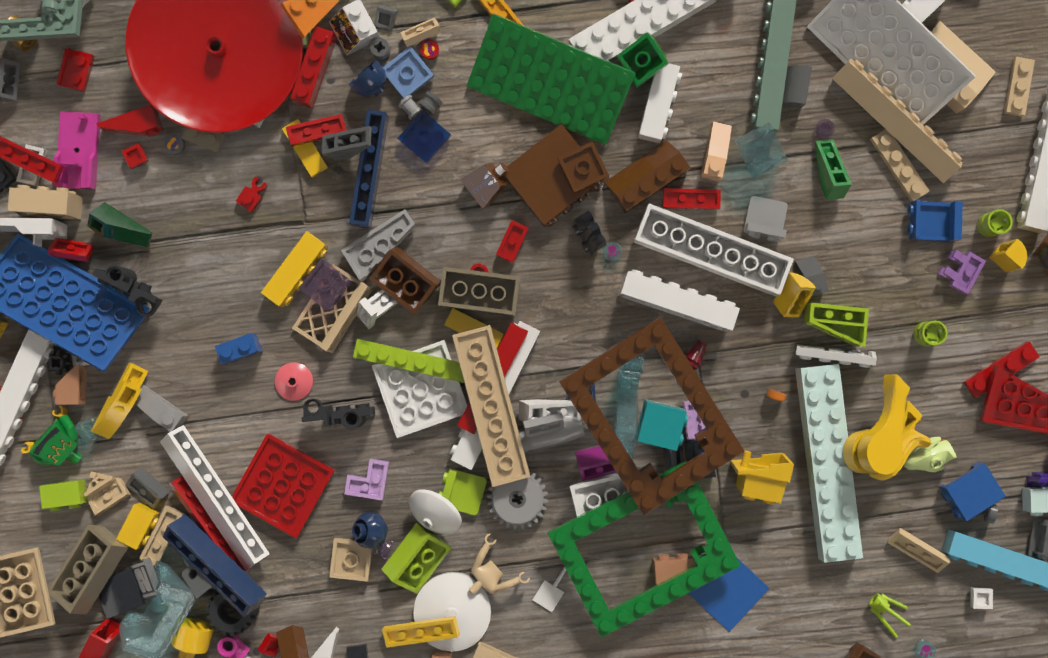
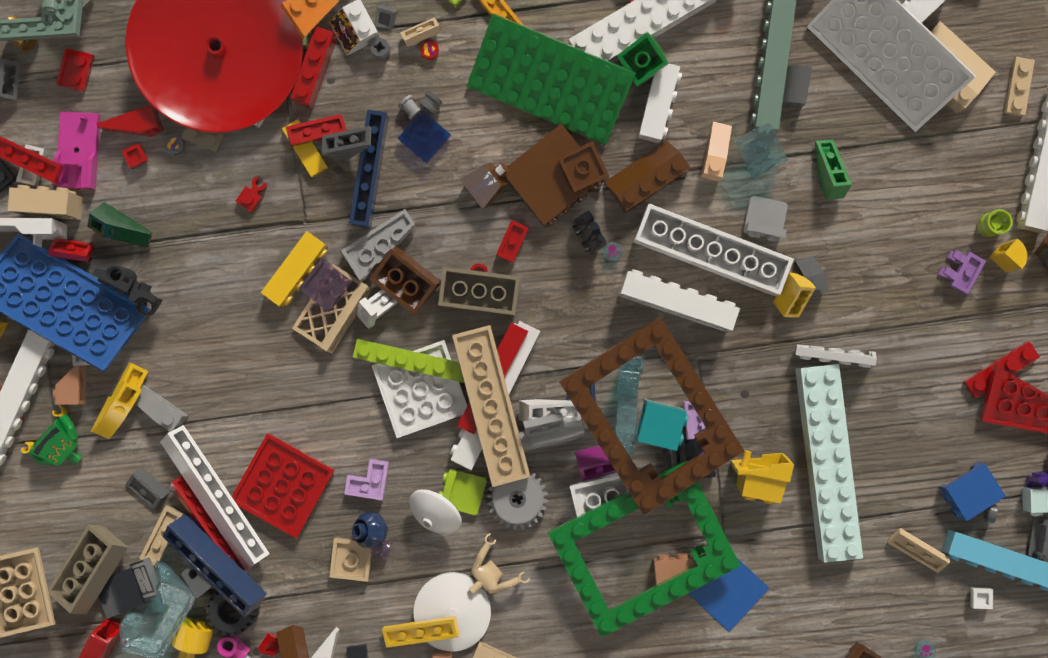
lime brick [39,479,88,512] -> none
black gear [46,351,73,375] -> none
clear light blue tile [74,417,100,442] -> none
tan slope [84,472,131,516] -> none
yellow brick [116,503,160,550] -> none
blue brick [215,333,263,365] -> none
coral dish [275,362,313,401] -> none
black plate [301,398,375,429] -> none
dark blue cylinder [348,60,387,97] -> none
lime slope [381,523,452,594] -> none
medium blue plate [383,46,434,99] -> none
yellow tile [444,308,504,348] -> none
white piece [532,567,566,612] -> none
red plate [662,188,721,210] -> none
dark red cone [685,340,707,370] -> none
orange tile [766,389,787,402] -> none
lime wedge [804,303,869,348] -> none
plate [815,119,835,138] -> none
tan brick [832,58,962,183] -> none
yellow animal [843,374,932,481] -> none
lime plant [869,593,911,638] -> none
tan plate [870,129,929,202] -> none
yellowish green animal [904,437,957,472] -> none
blue panel [907,200,963,242] -> none
lime wheel [913,320,948,346] -> none

